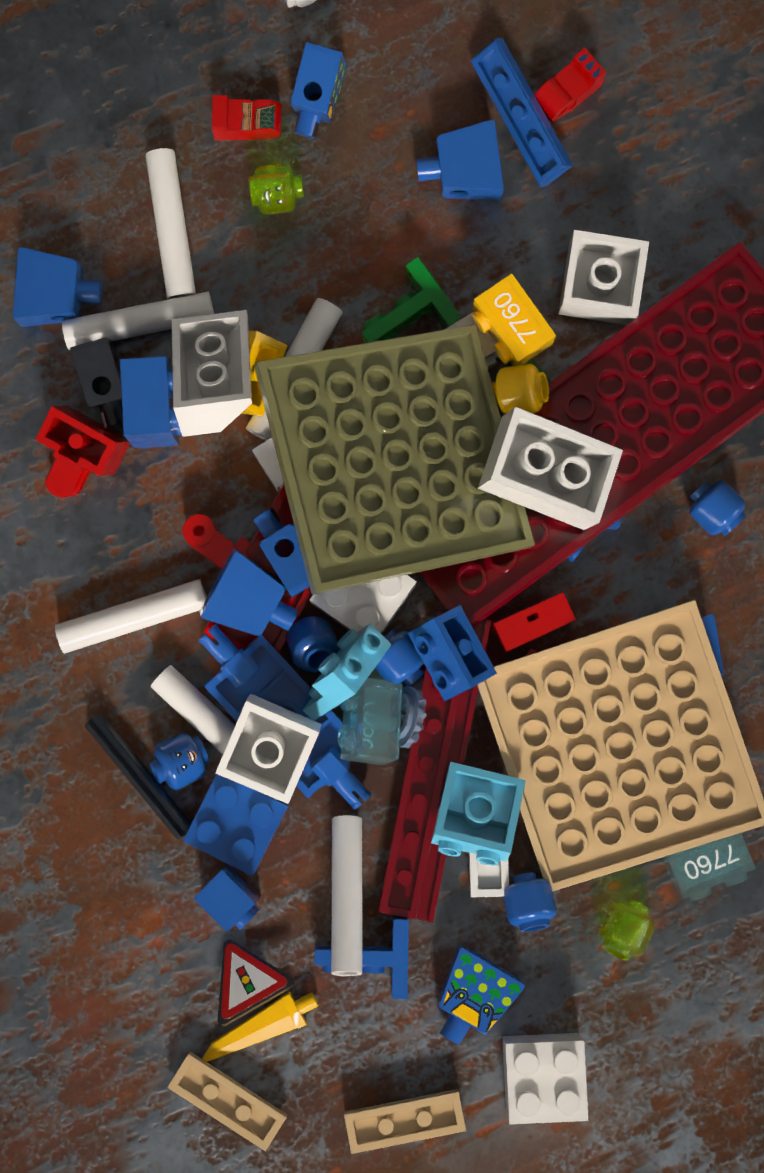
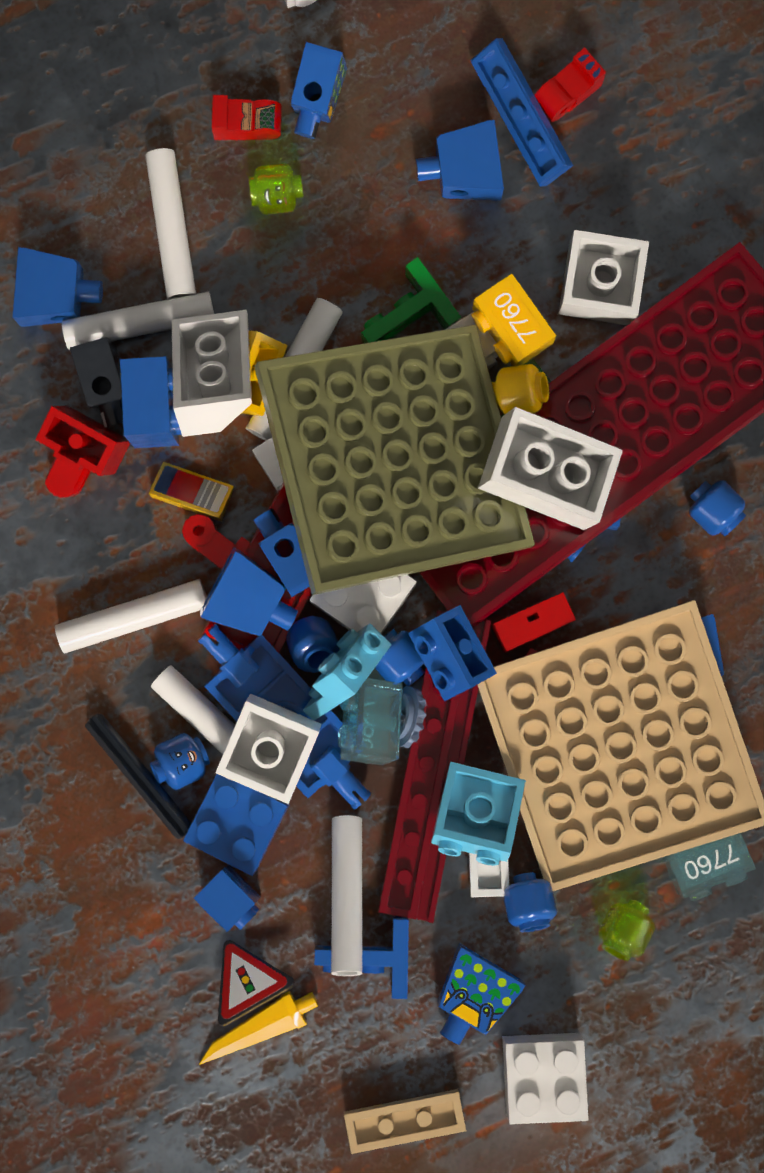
tan plate [167,1052,287,1152] -> none
none -> slope [149,462,234,522]

